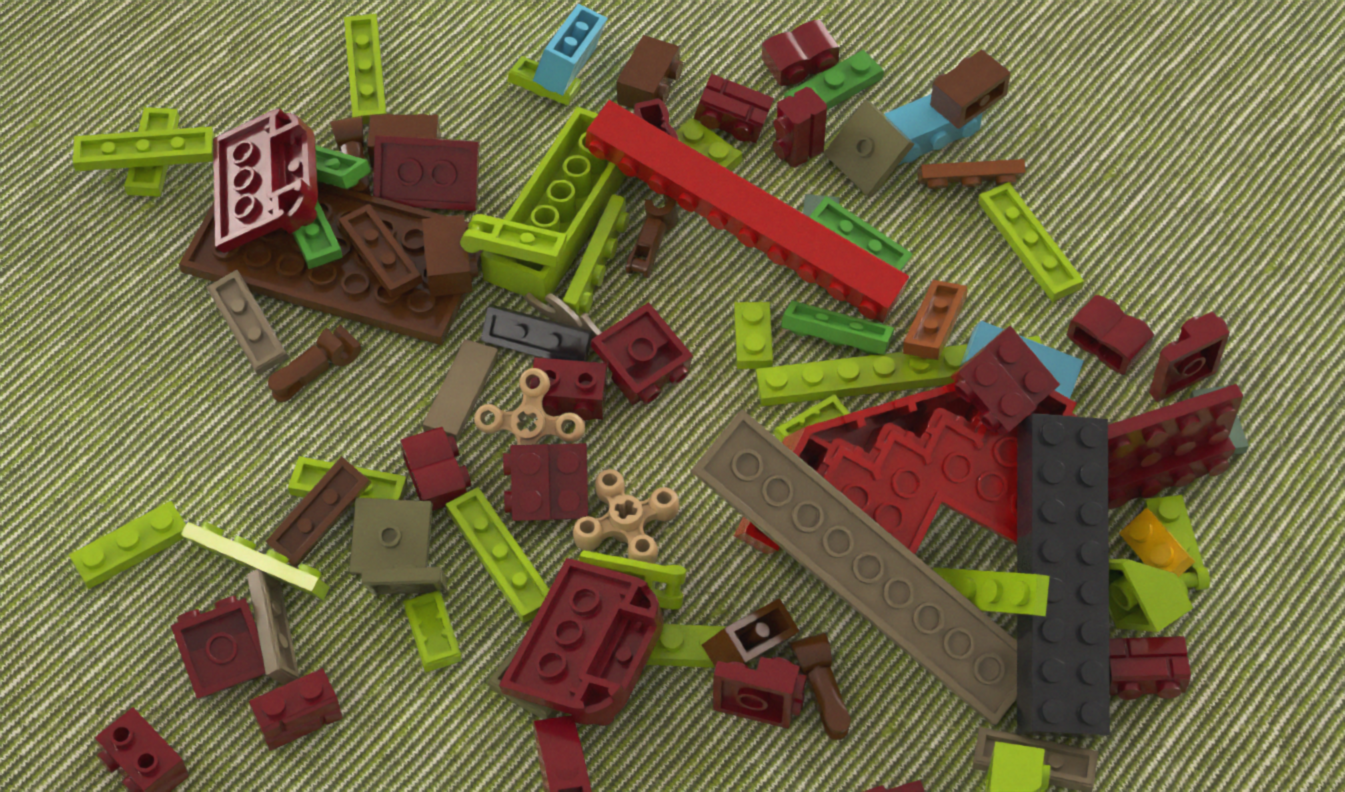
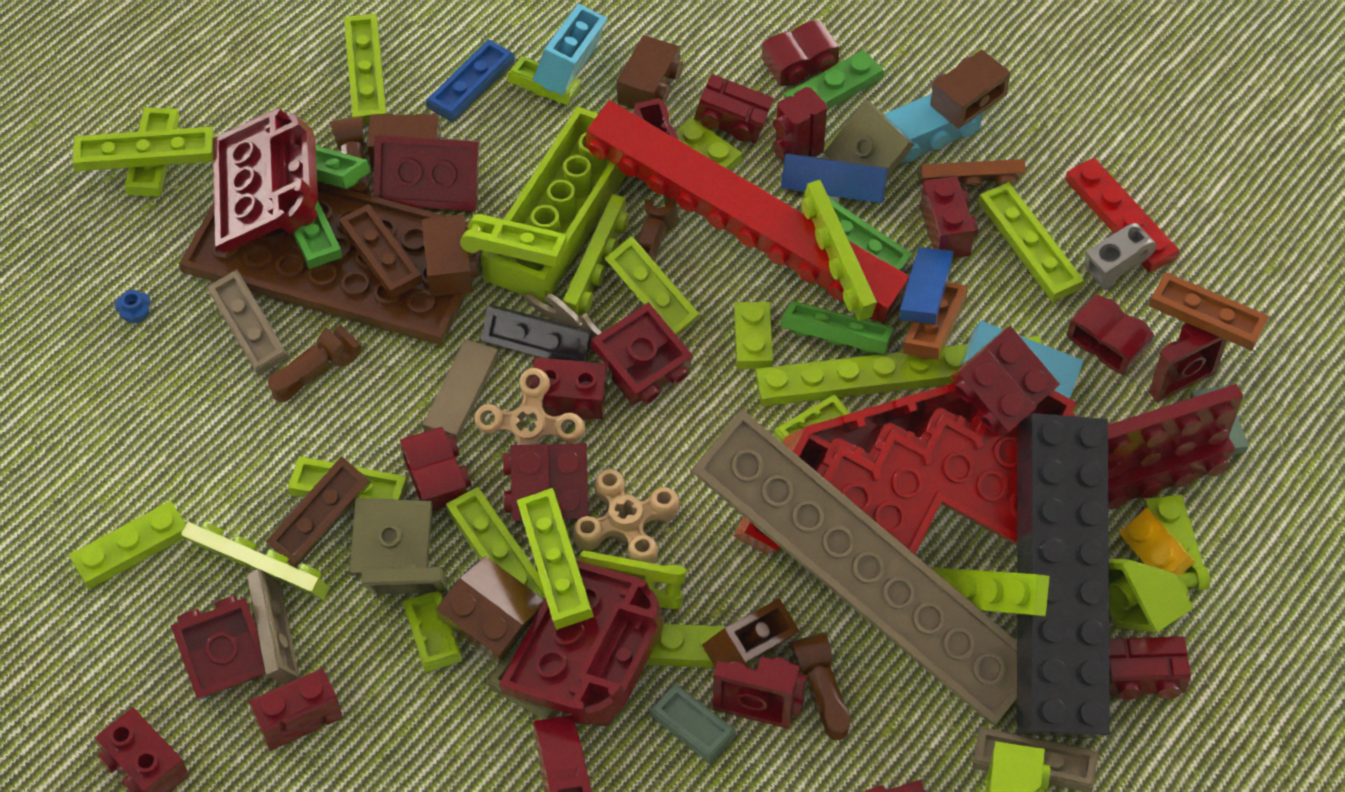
none -> blue plate [115,290,151,323]
none -> blue tile [426,39,515,123]
none -> reddish brown slope [436,556,544,664]
none -> lime plate [517,488,594,630]
none -> lime plate [605,236,701,337]
none -> sand green tile [650,683,736,764]
none -> blue tile [781,153,888,203]
none -> lime plate [801,180,877,322]
none -> blue tile [900,247,953,324]
none -> dark red brick [920,176,978,258]
none -> red plate [1065,157,1180,273]
none -> light grey leg [1085,223,1157,290]
none -> dark orange plate [1149,272,1269,351]

